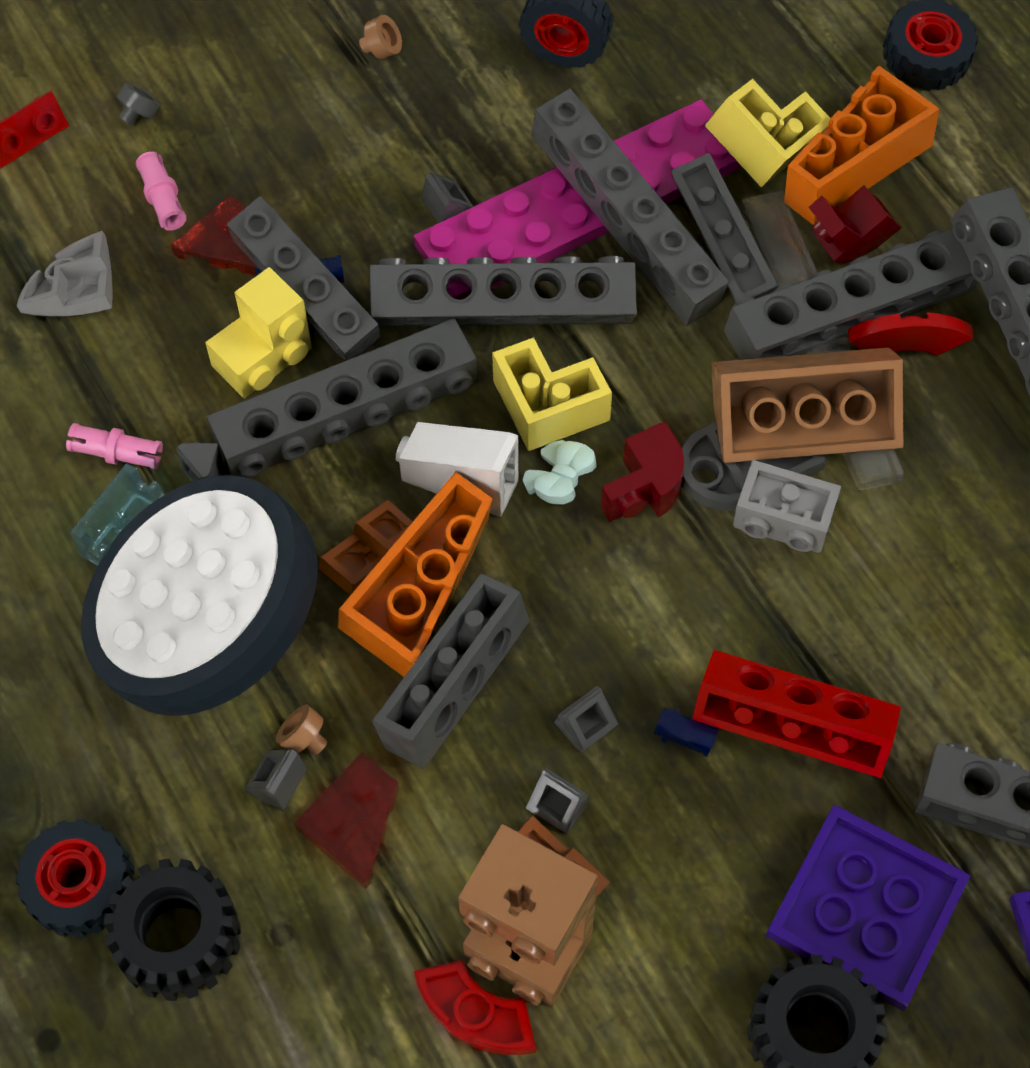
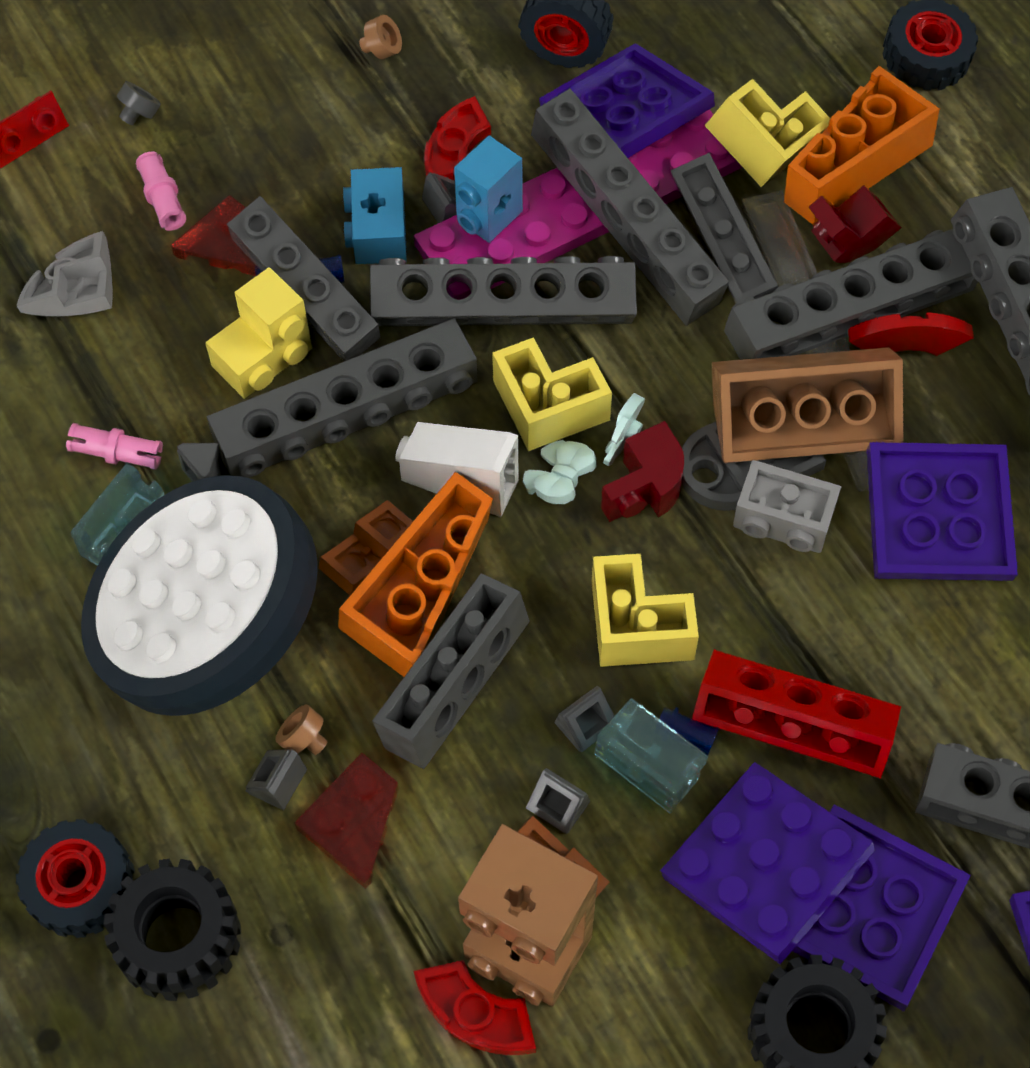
none -> dark azure brick [343,167,407,264]
none -> red tile [424,96,491,181]
none -> dark azure brick [454,135,523,243]
none -> dark purple plate [539,43,715,158]
none -> light yellow brick [592,553,699,667]
none -> clear light blue hinge [594,698,709,814]
none -> light aqua piece [603,393,645,466]
none -> dark purple plate [660,762,875,965]
none -> dark purple plate [866,442,1018,581]

